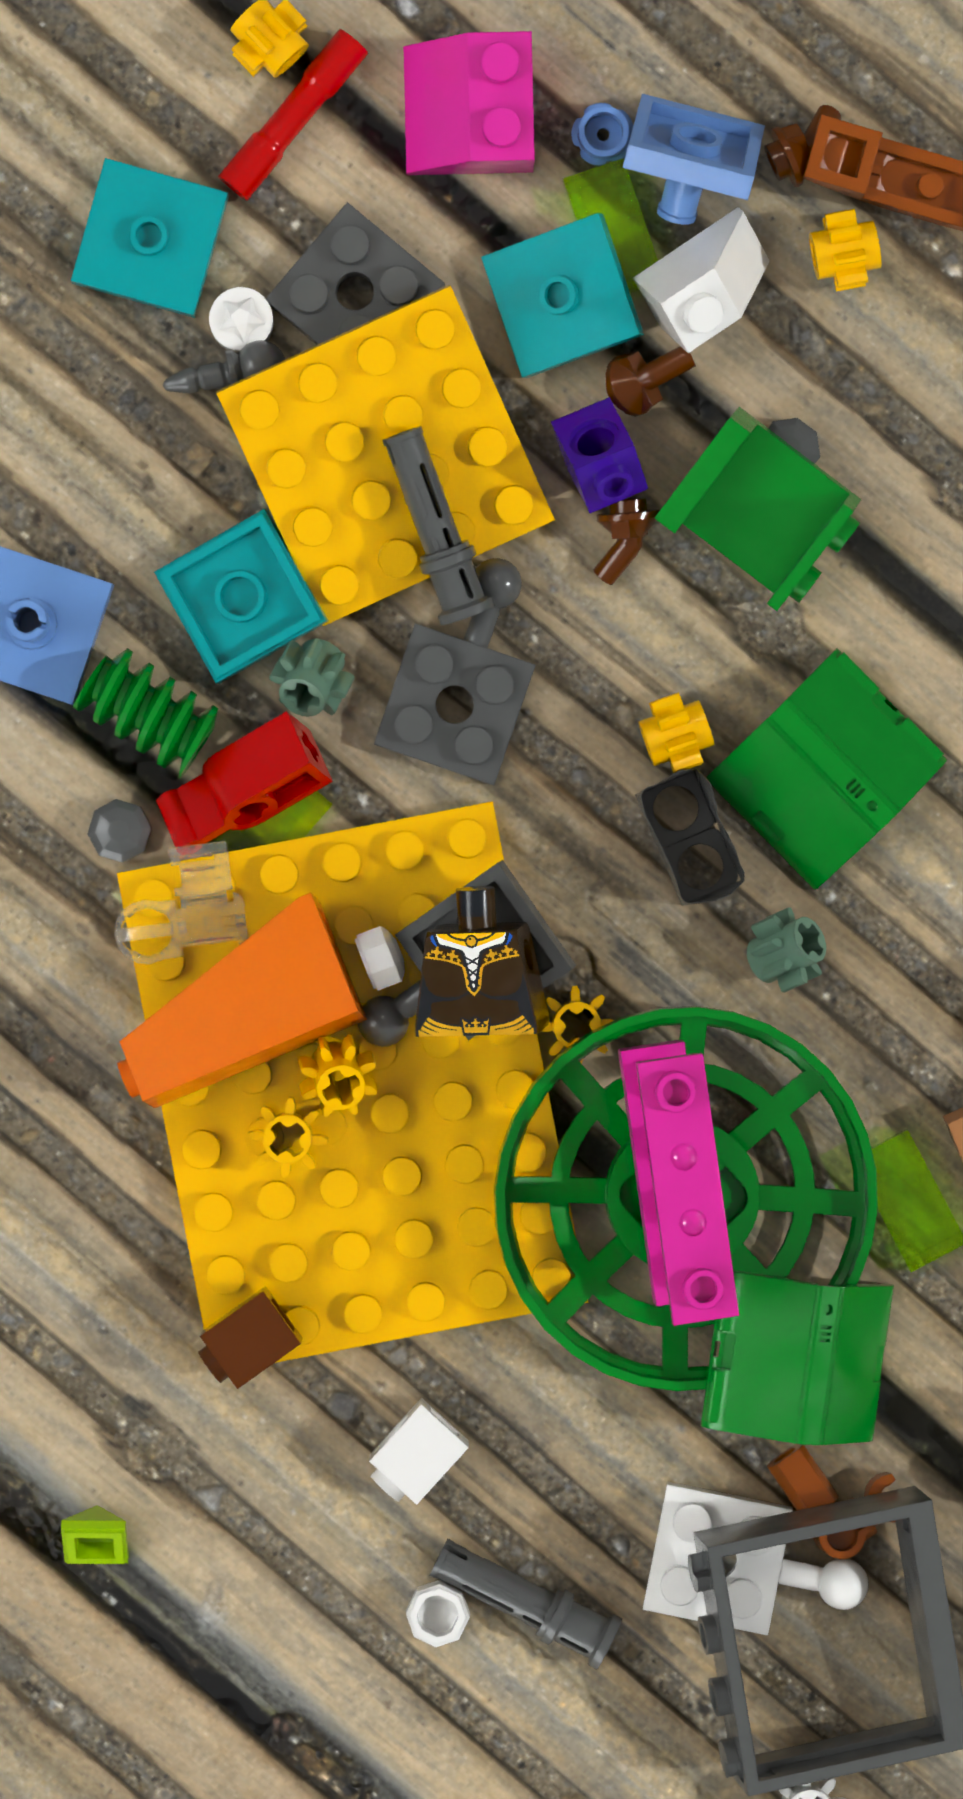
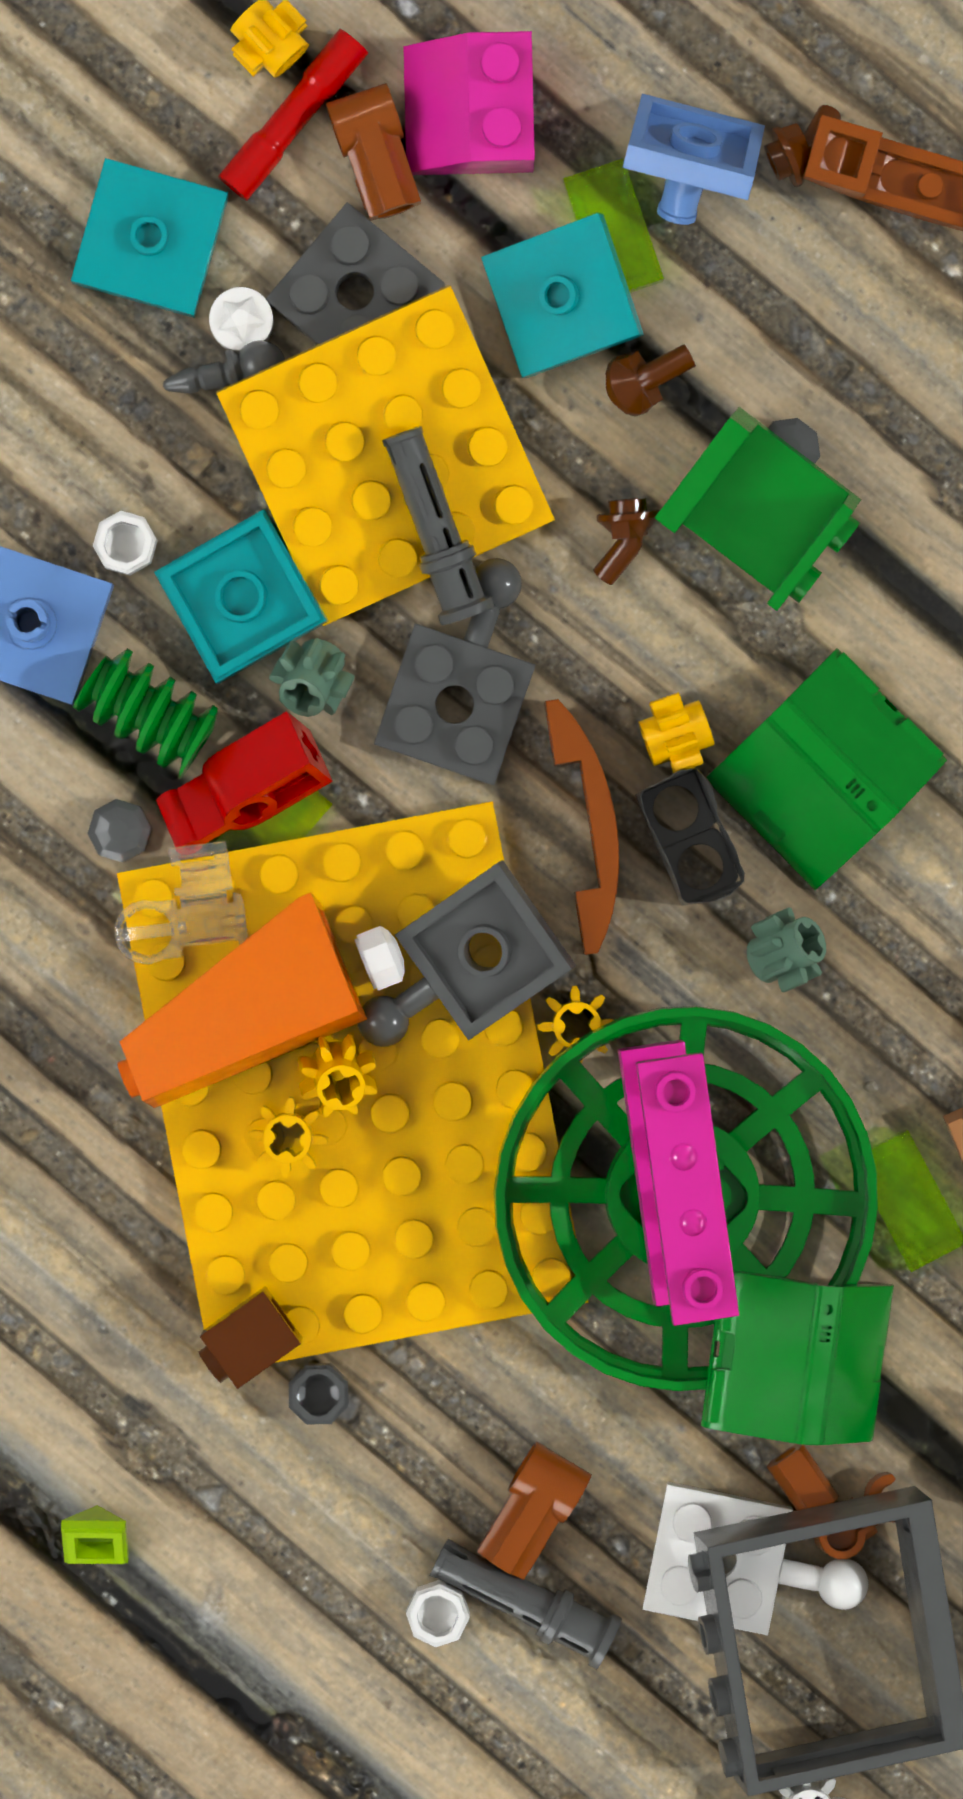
white brick [369,1398,469,1505] -> none
torso [415,886,549,1037] -> none
dark purple brick [551,397,649,514] -> none
medium blue plate [571,103,633,166] -> none
white slope [633,207,770,353] -> none
yellow gear [809,209,882,292] -> none
none -> white tile [93,511,158,576]
none -> dark grey tile [289,1362,349,1425]
none -> dark orange piece [326,83,421,221]
none -> dark orange piece [477,1442,592,1580]
none -> dark orange slope [544,699,619,955]

